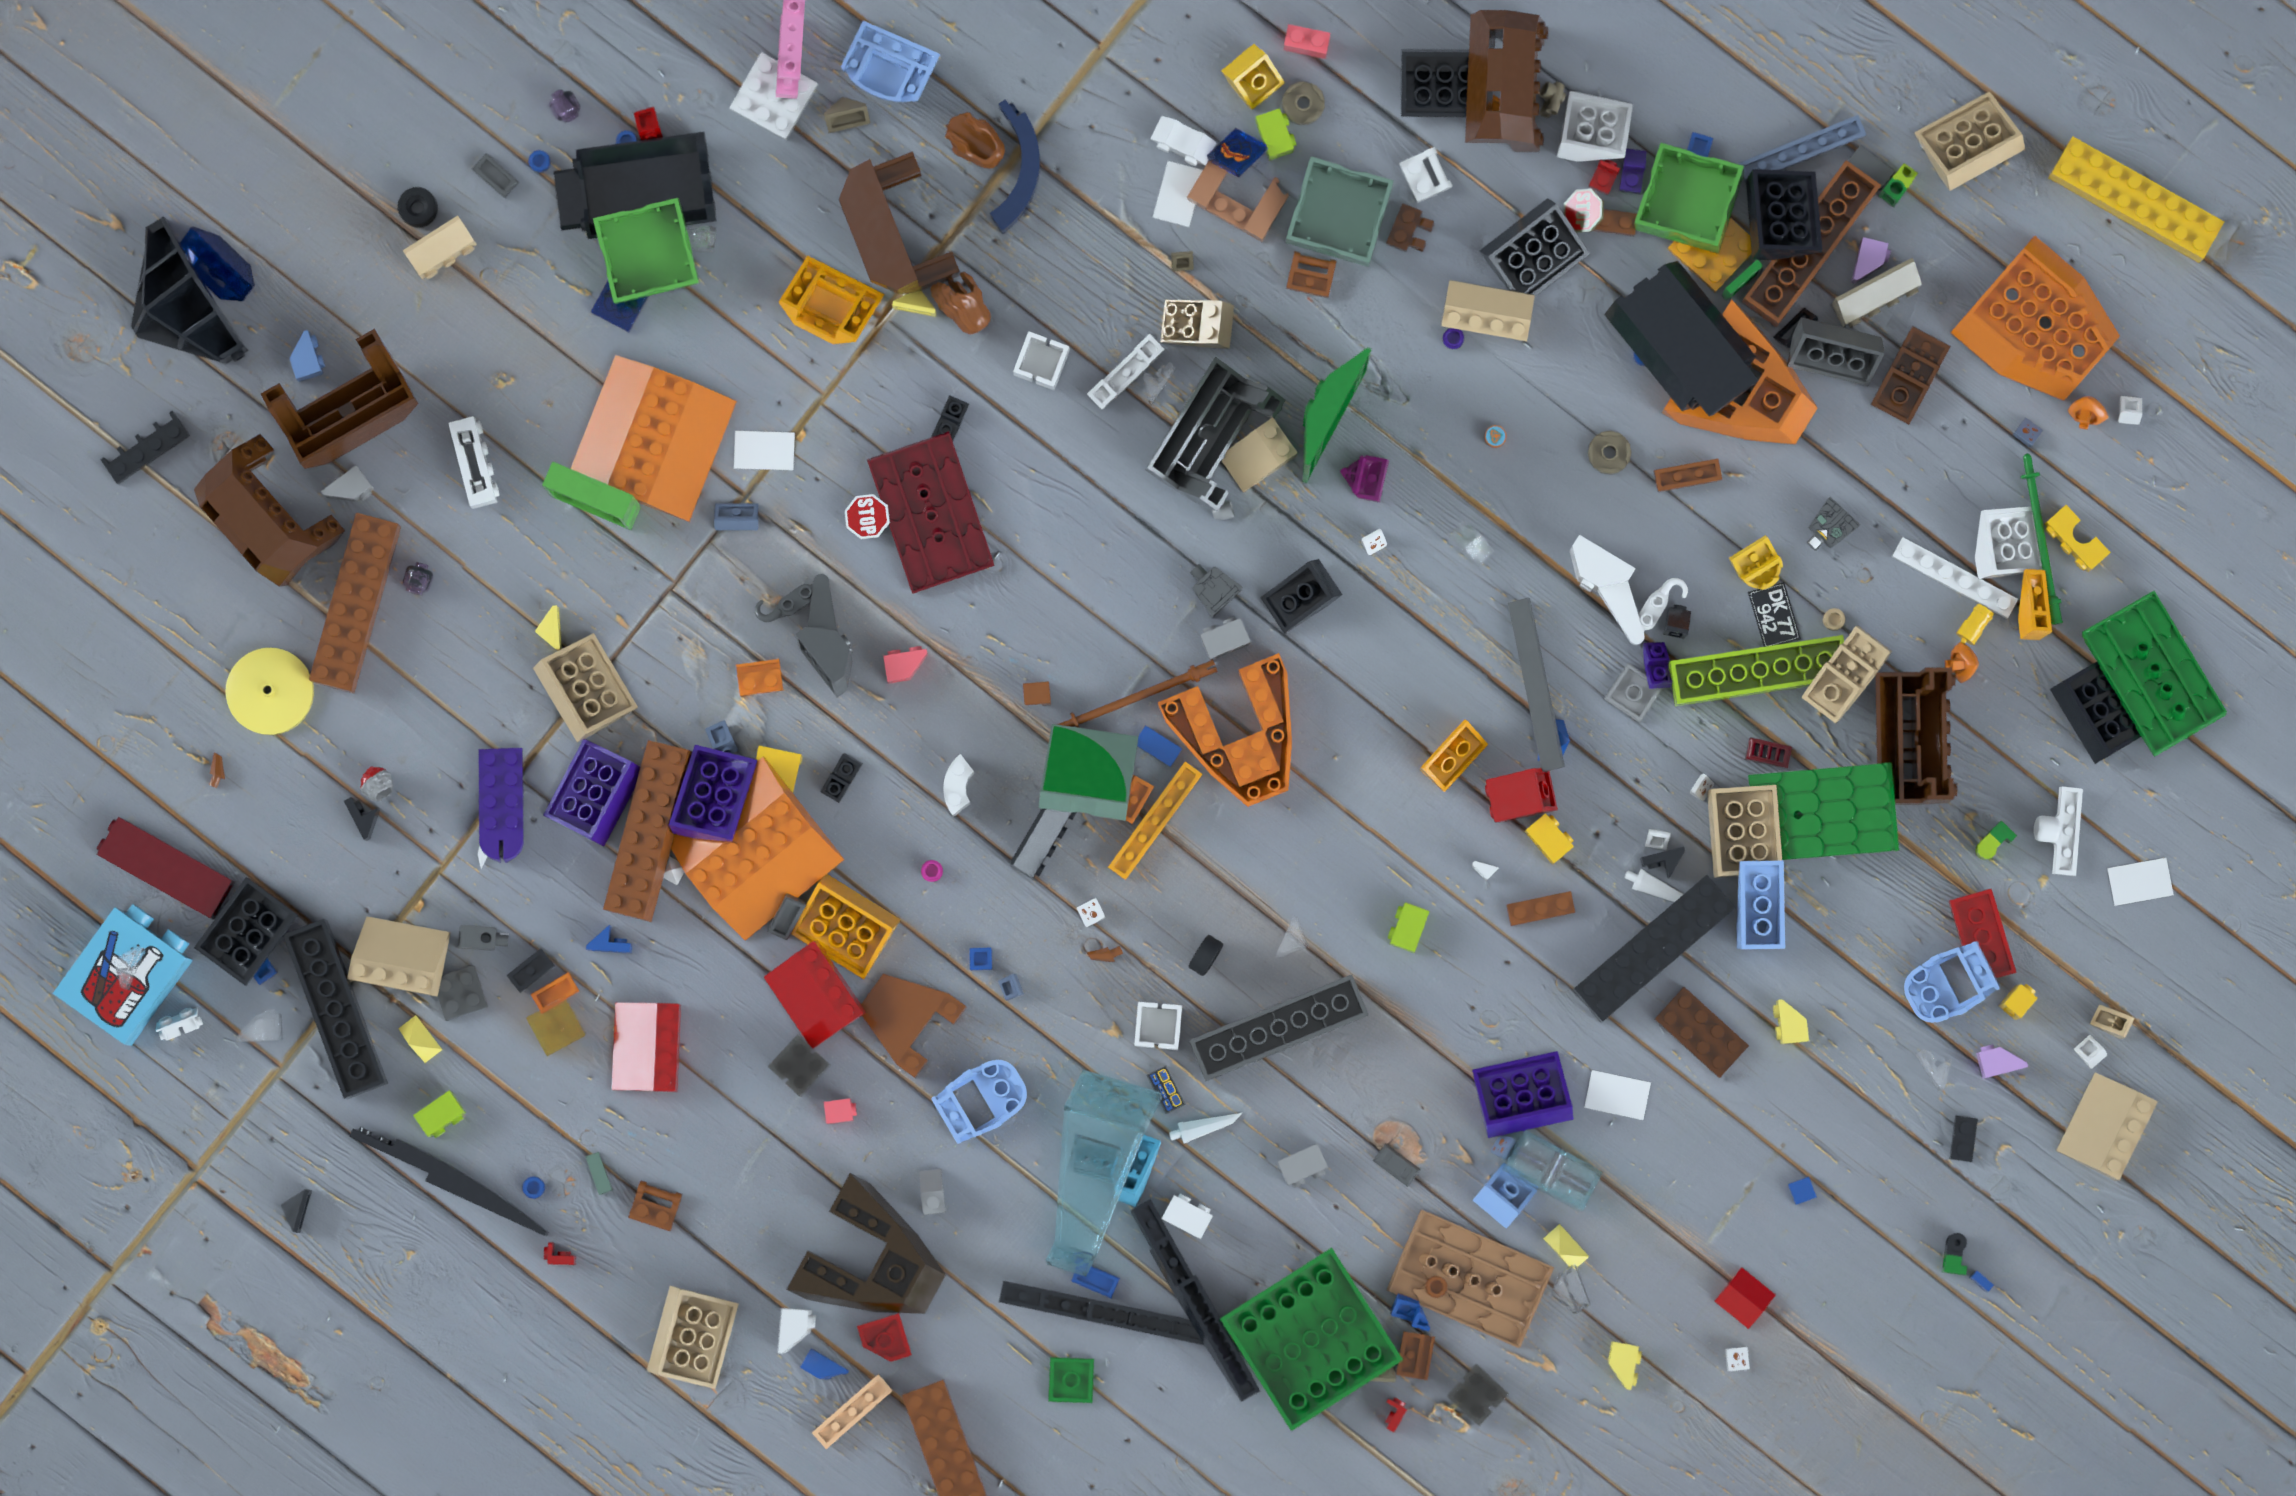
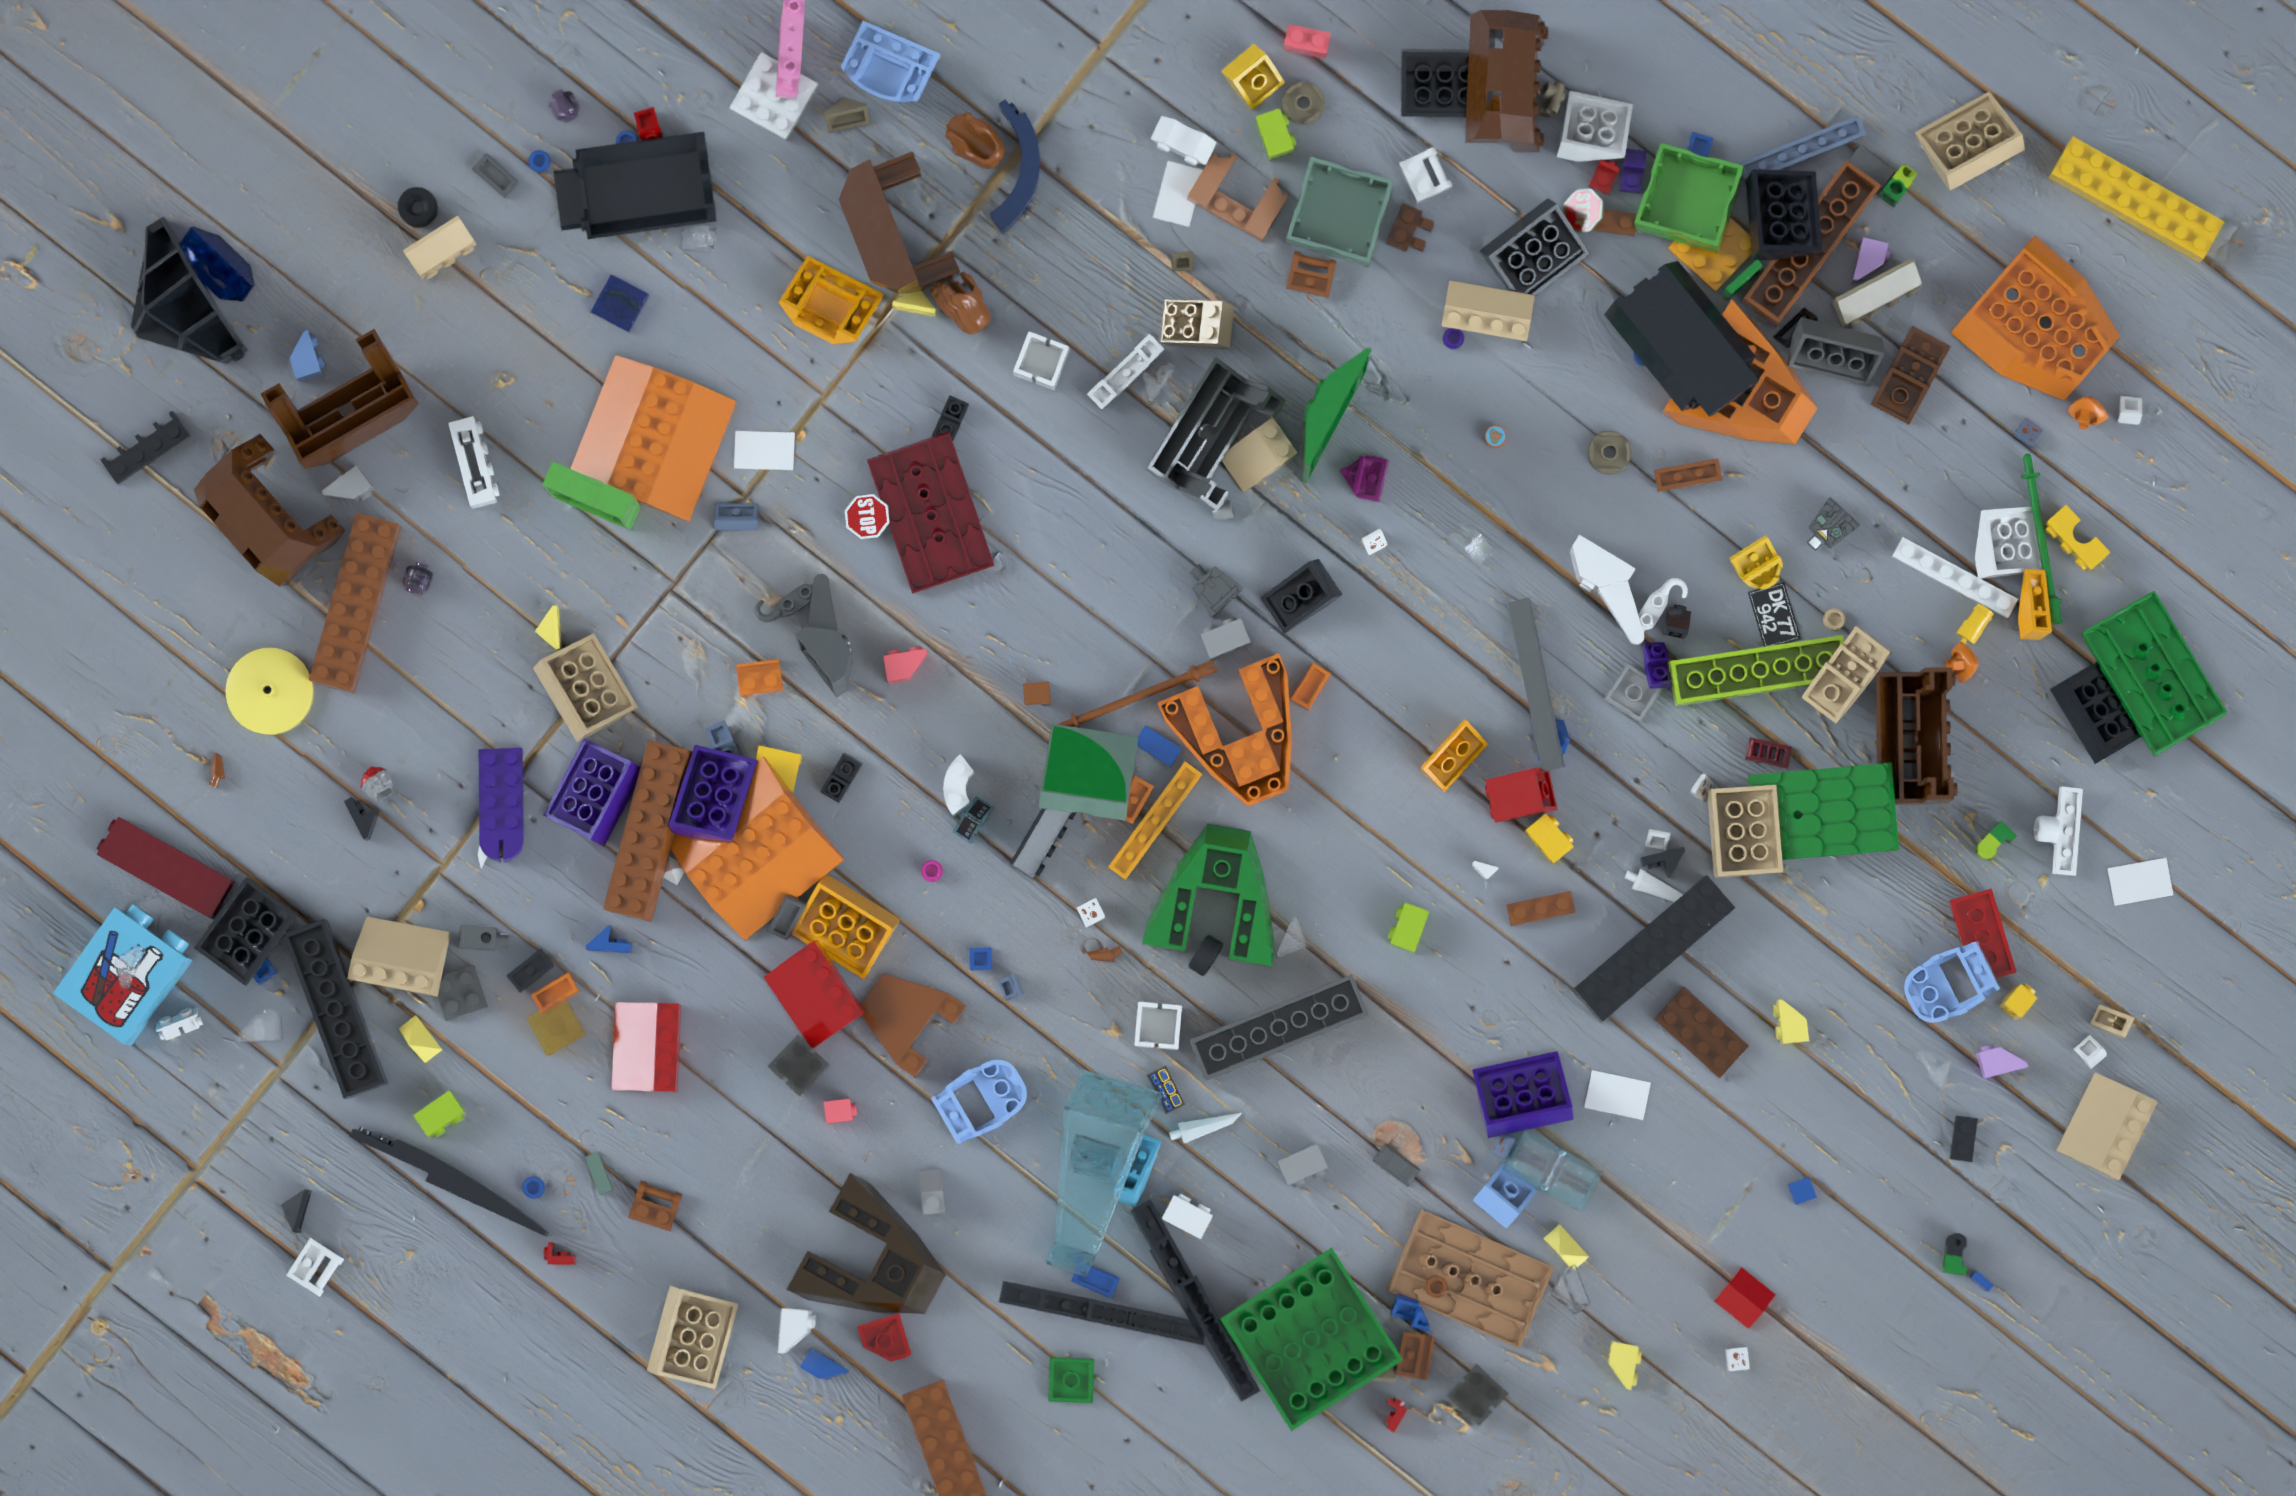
bright green tile [593,198,700,304] -> none
light nougat plate [812,1374,893,1449] -> none
clear blue tile [1207,128,1268,178] -> none
light blue slope [1736,861,1785,949] -> none
none -> white plate [287,1238,344,1296]
none -> slope [953,796,995,844]
none -> green piece [1142,824,1275,968]
none -> orange tile [1290,662,1332,711]

